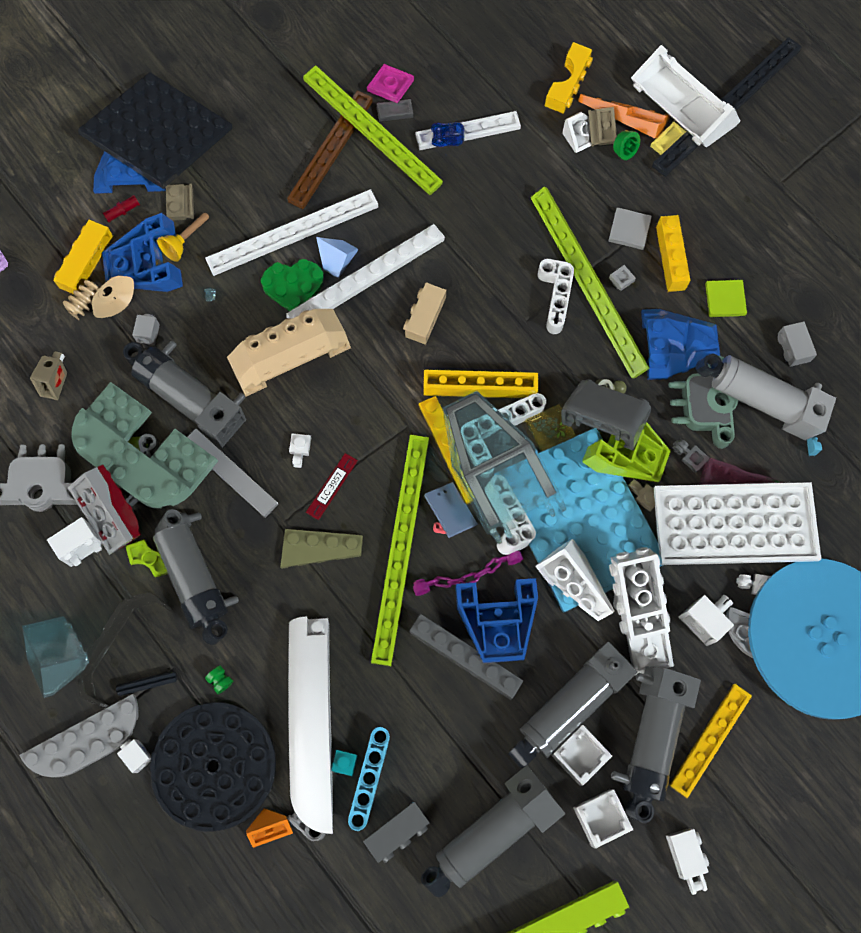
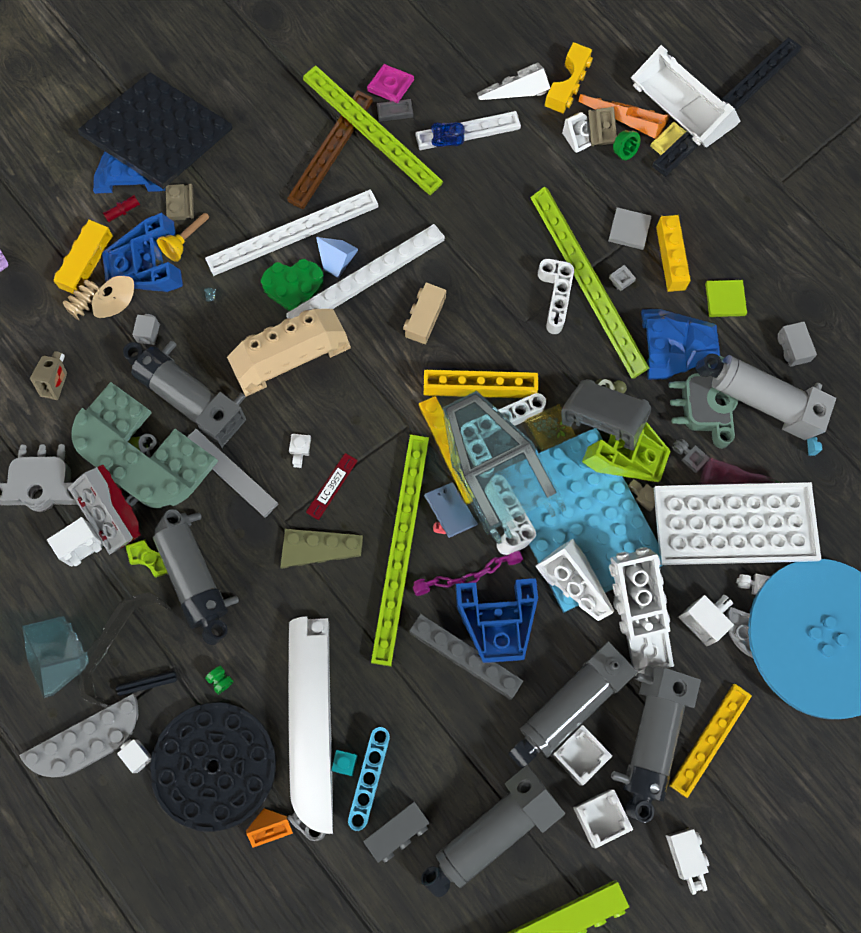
none -> white wedge [477,62,550,100]

